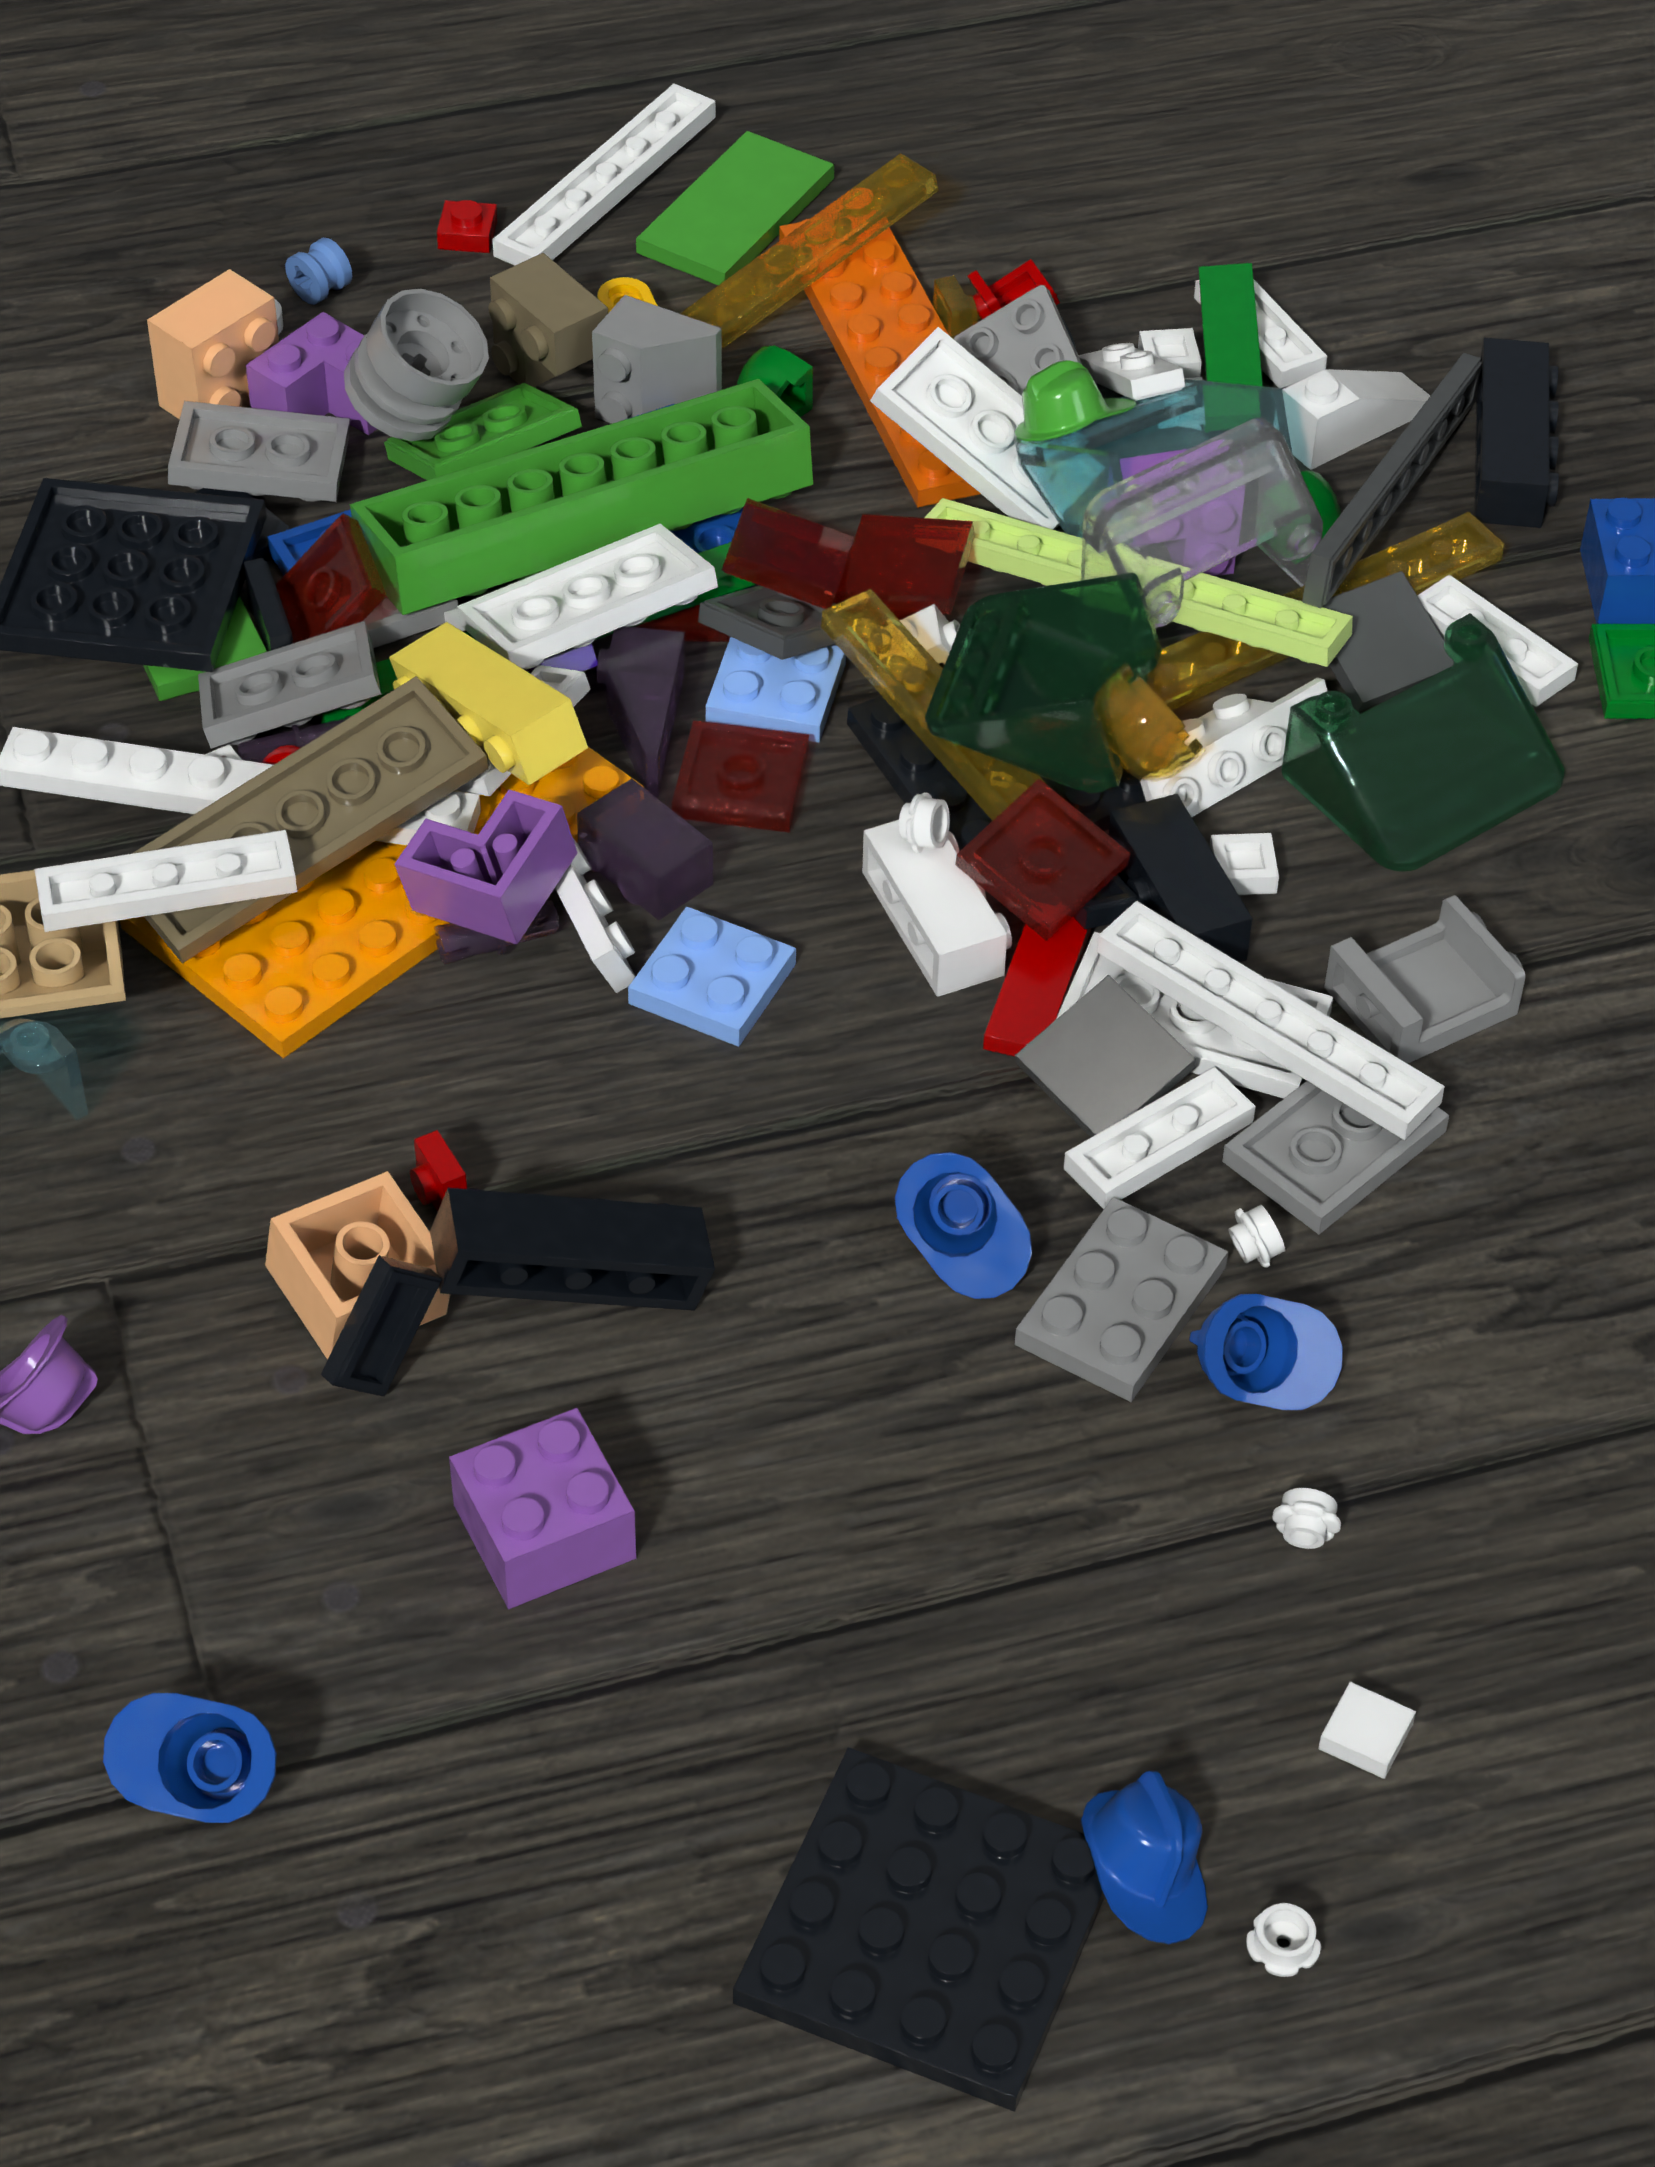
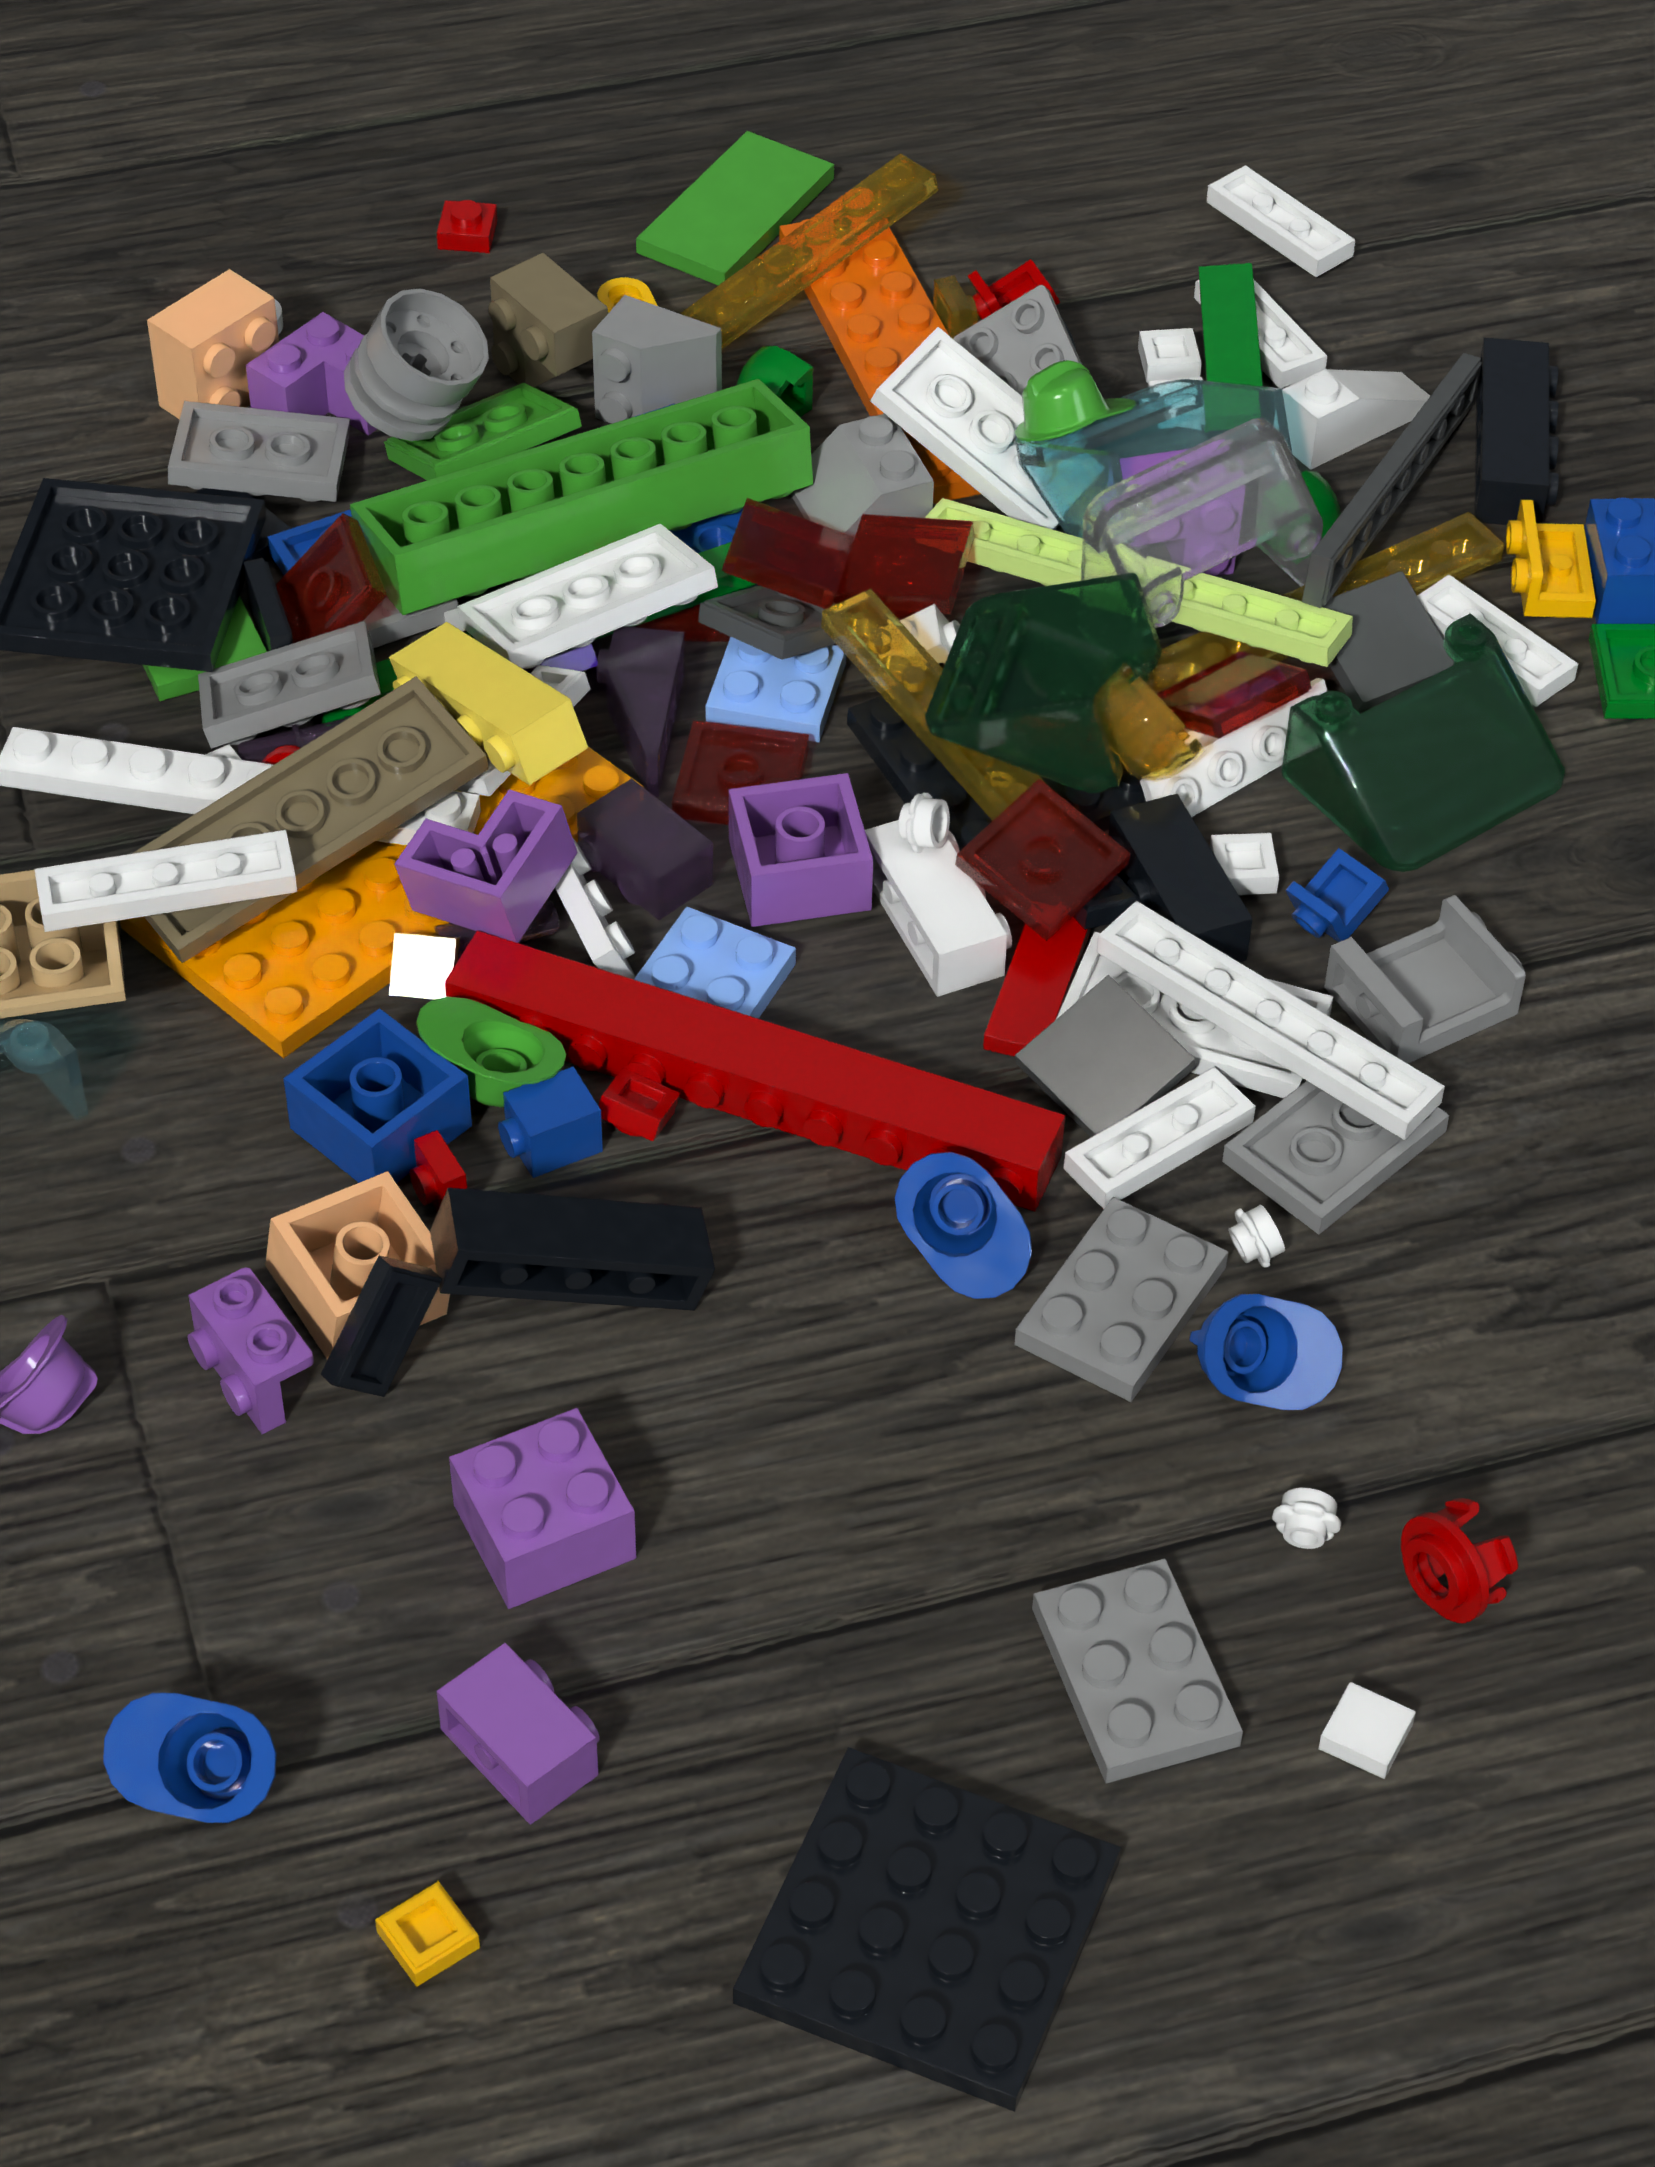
medium blue wheel [285,237,353,305] -> none
white plate [492,84,716,266] -> none
white plate [1078,343,1185,401] -> none
blue piece [1081,1771,1208,1944] -> none
white plate [1246,1903,1321,1977] -> none
none -> medium lavender bracket [188,1267,313,1434]
none -> blue brick [283,1008,472,1183]
none -> yellow tile [375,1881,480,1987]
none -> tile [389,932,460,999]
none -> bright green piece [416,997,566,1107]
none -> medium lavender brick [437,1643,600,1825]
none -> red brick [445,930,1065,1212]
none -> blue brick [498,1066,603,1178]
none -> red plate [598,1068,681,1141]
none -> medium lavender brick [728,773,873,927]
none -> light grey slope [790,413,934,559]
none -> light grey plate [1032,1559,1243,1784]
none -> clear red tile [1146,651,1312,739]
none -> white plate [1207,165,1355,277]
none -> blue bracket [1285,848,1389,942]
none -> red piece [1401,1498,1519,1623]
none -> yellow bracket [1506,500,1596,618]

